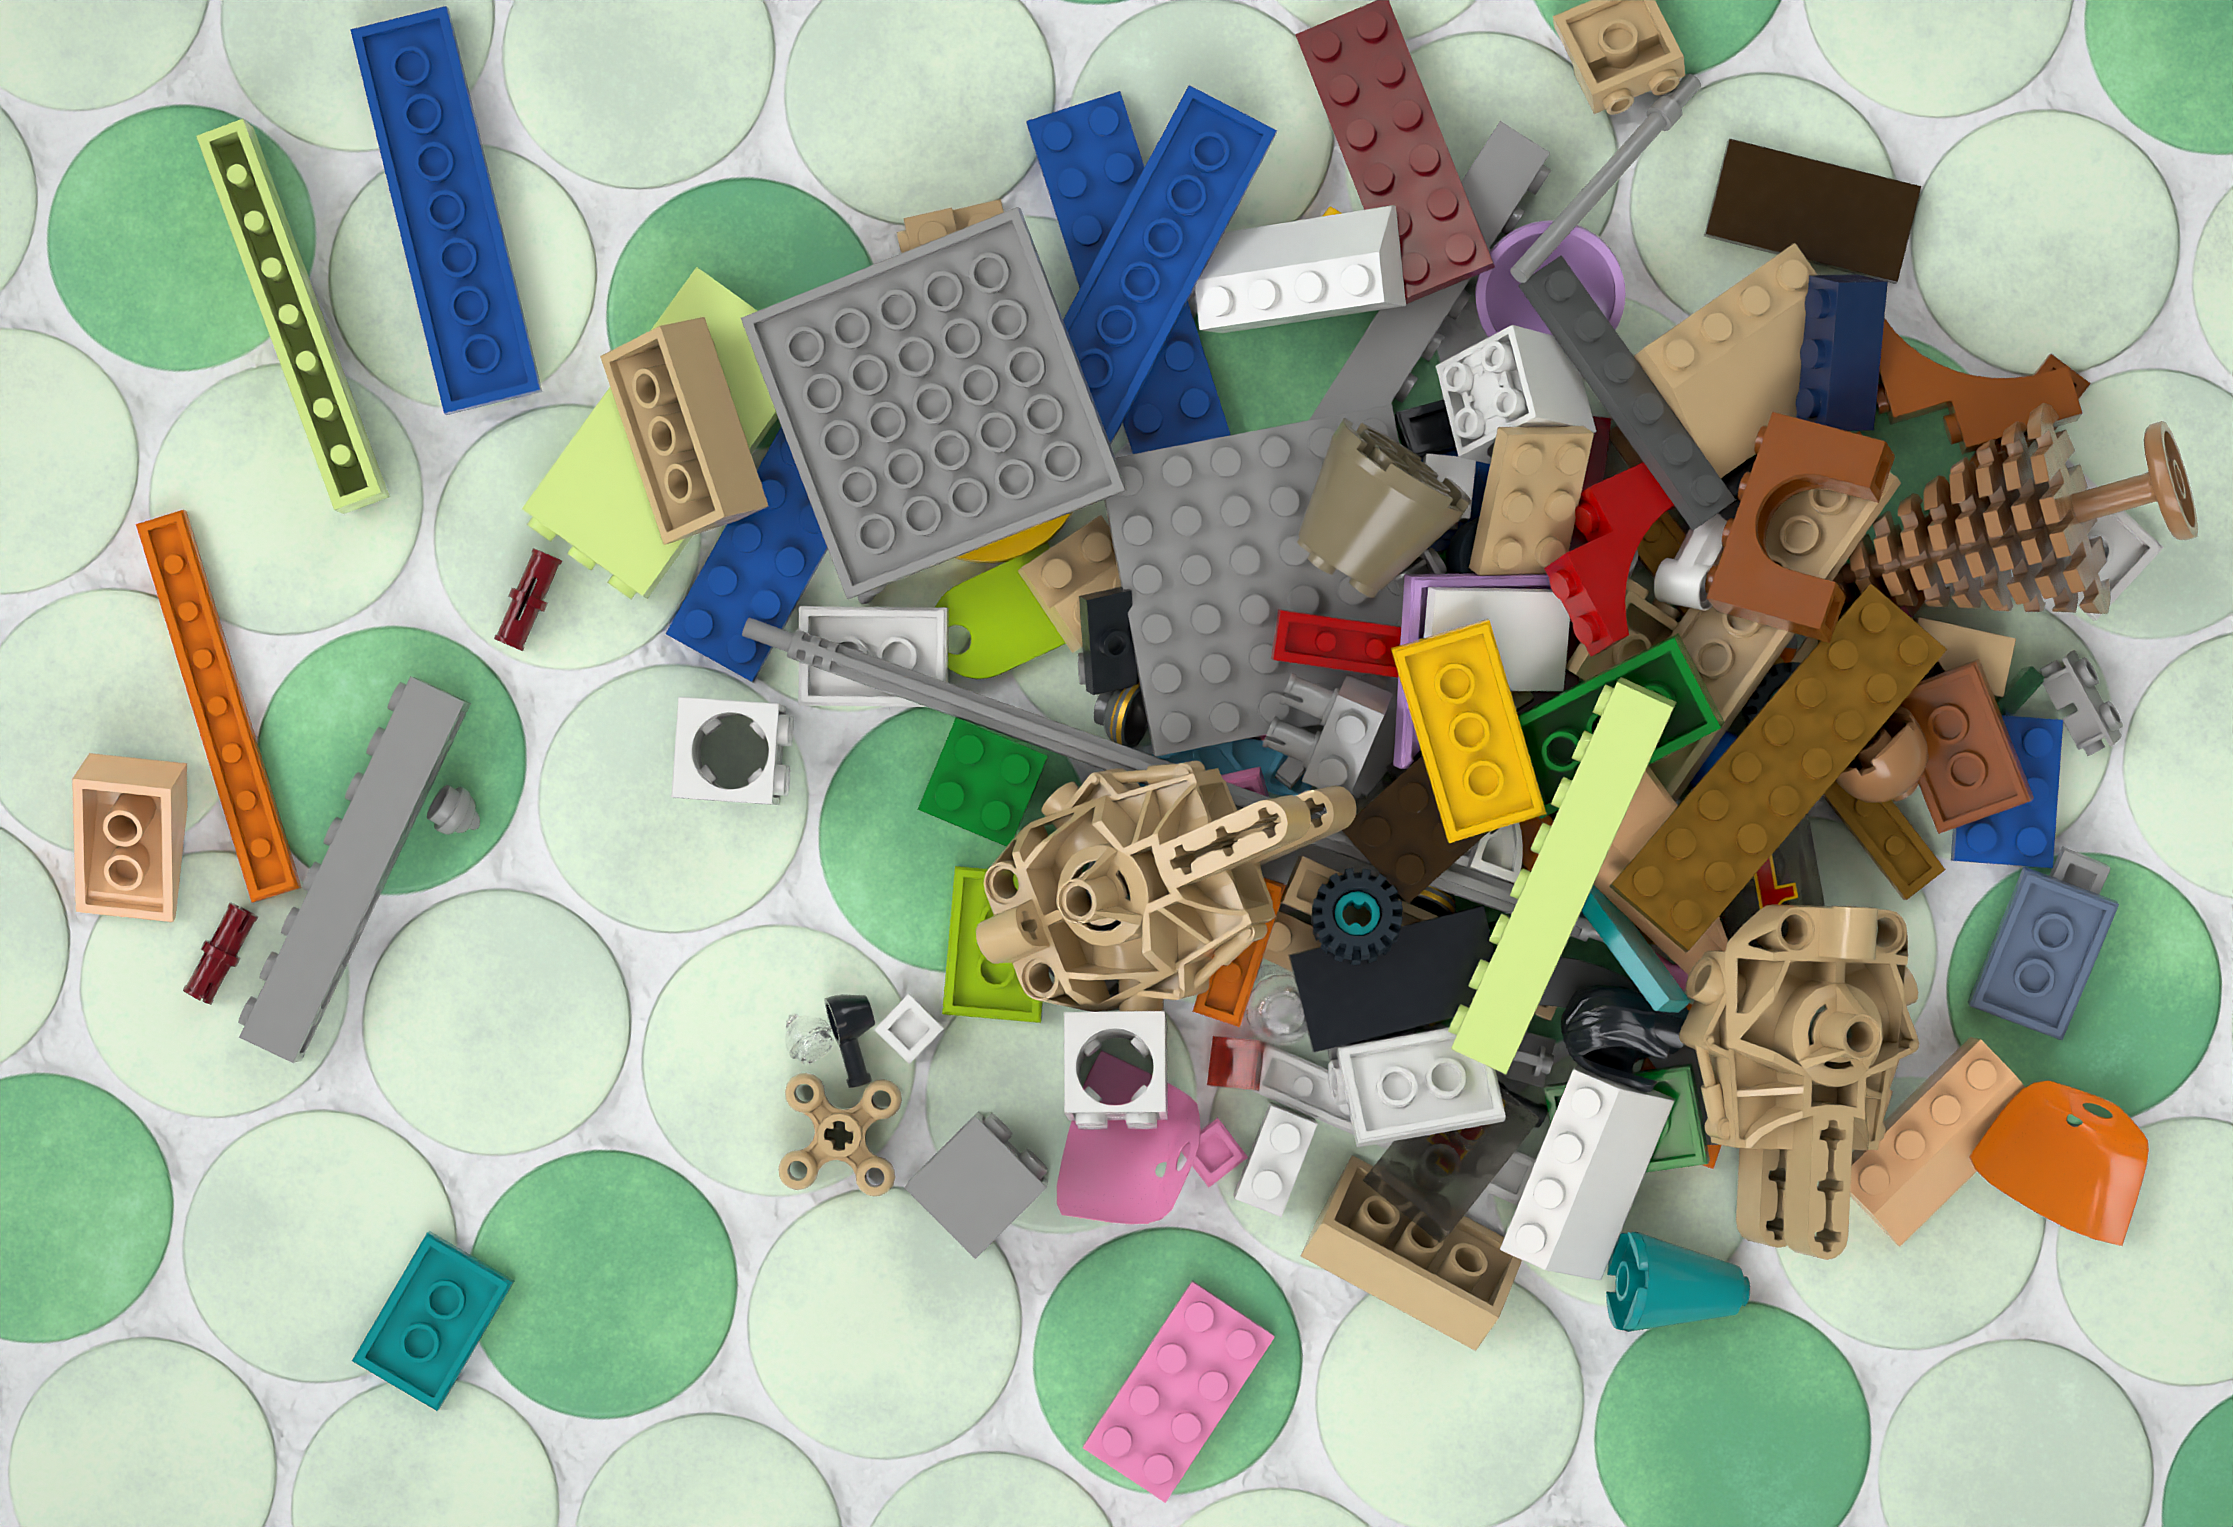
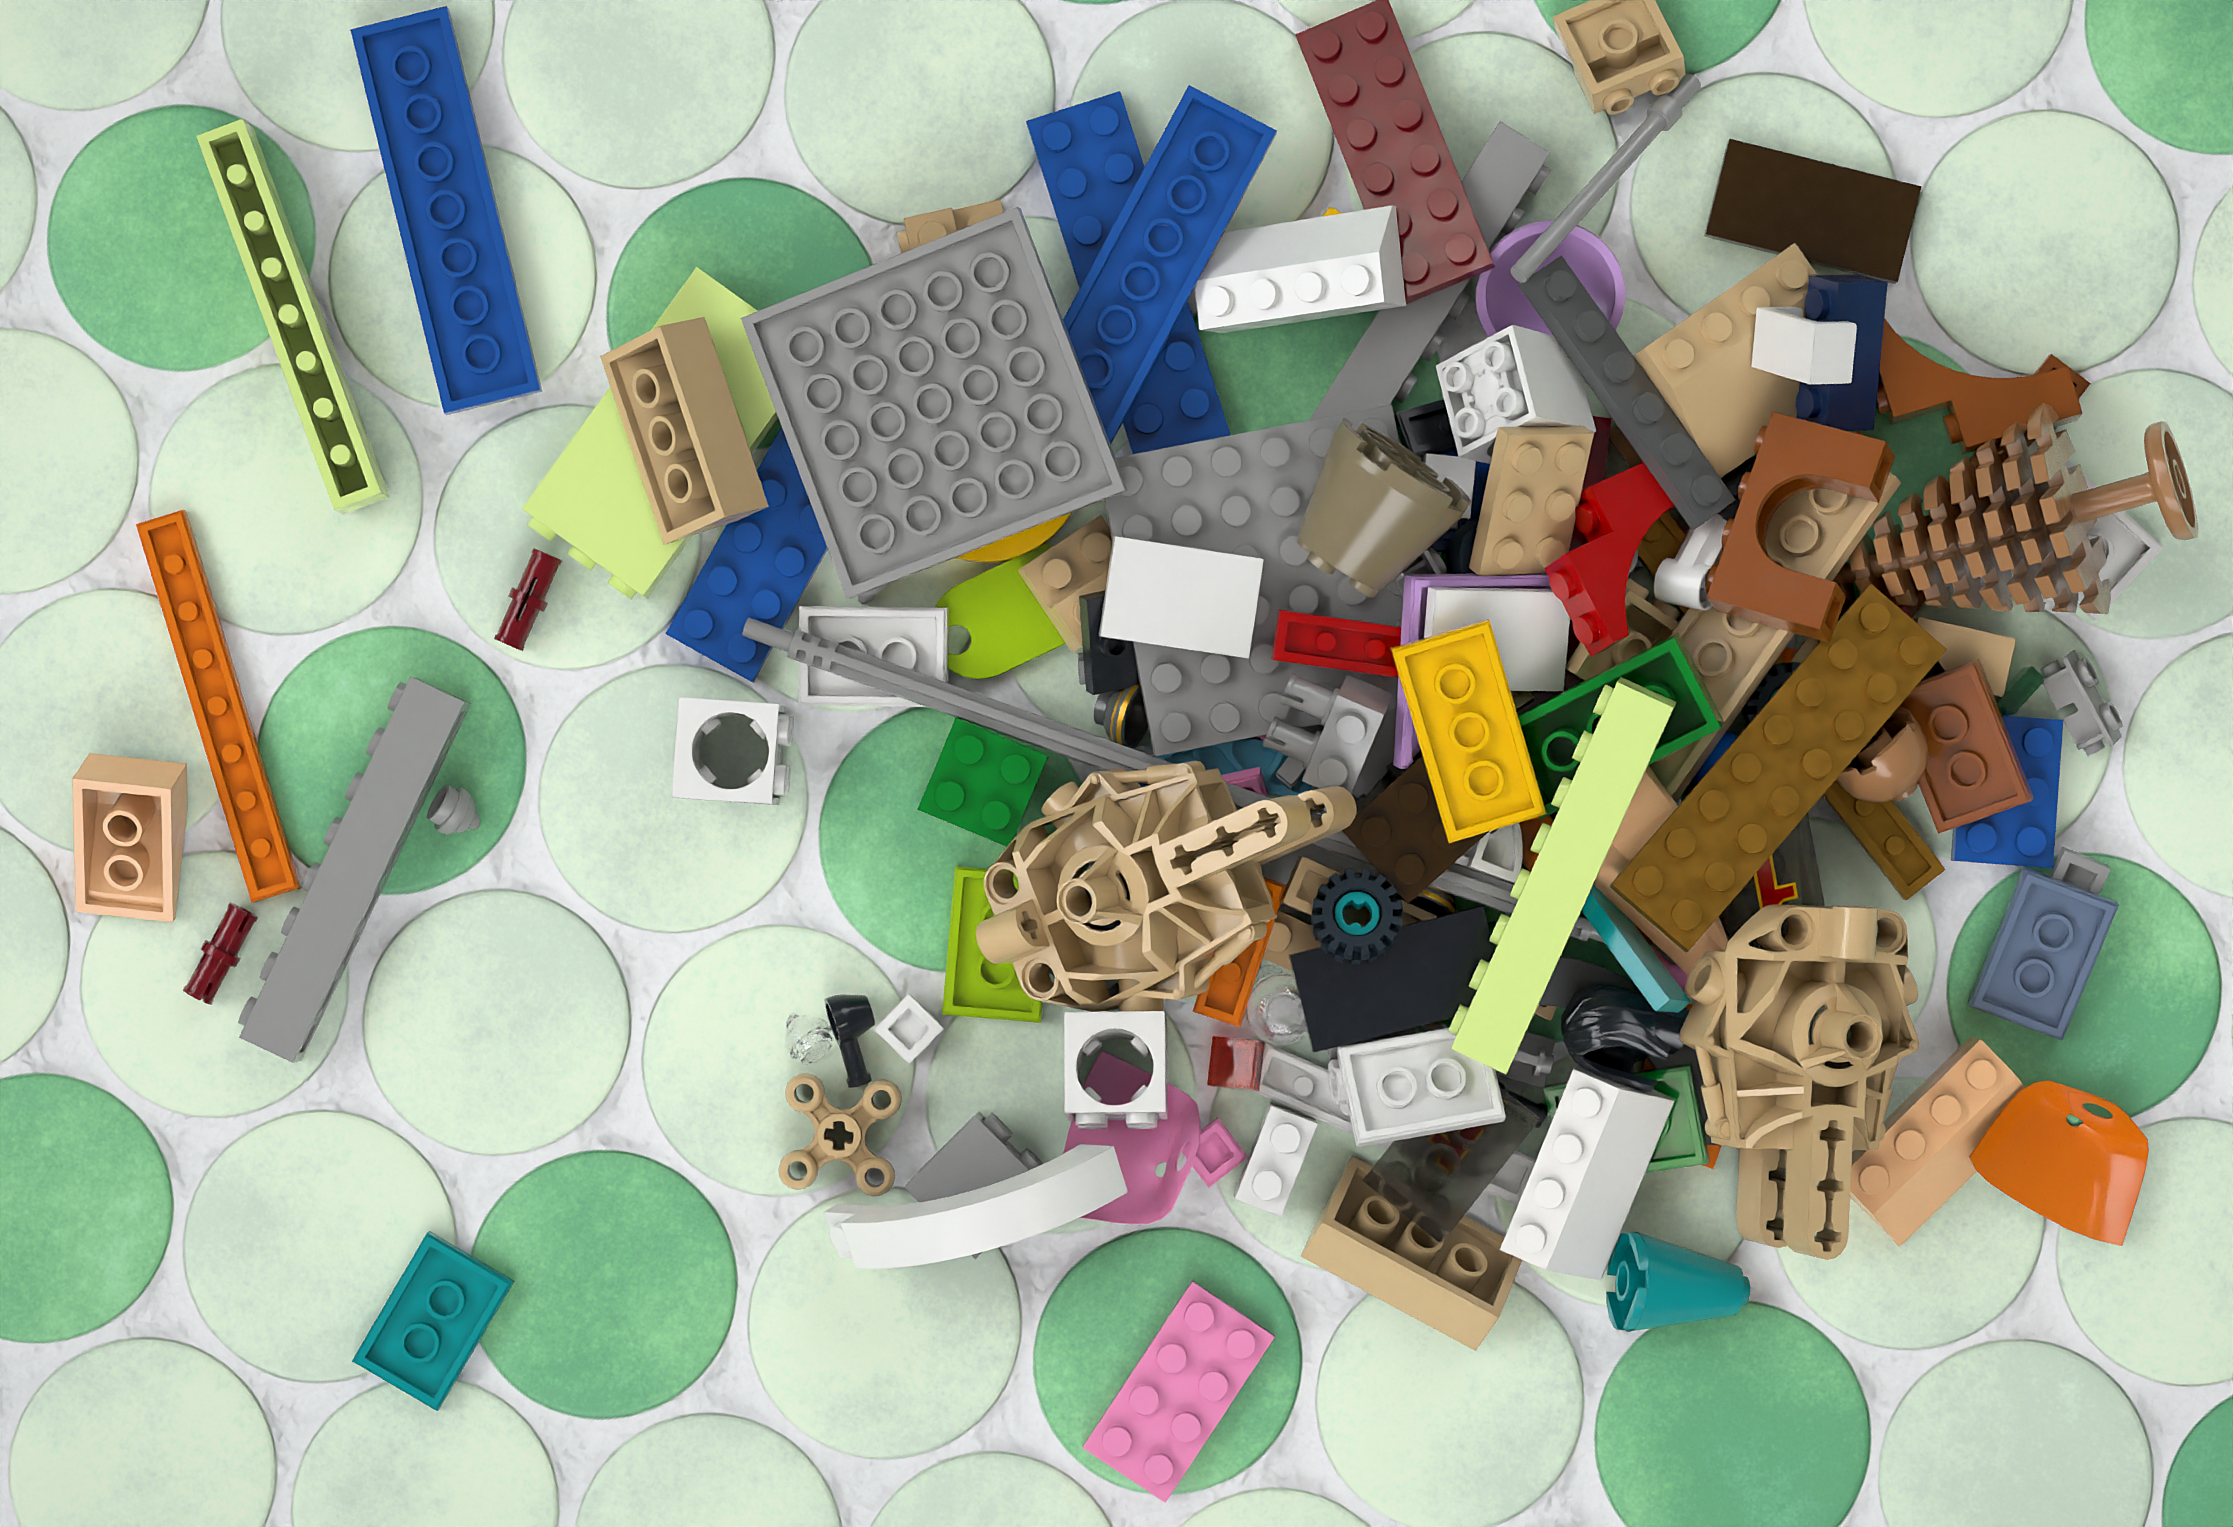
none -> white arch [824,1144,1128,1269]
none -> white tile [1099,536,1264,659]
none -> white panel [1751,307,1857,384]

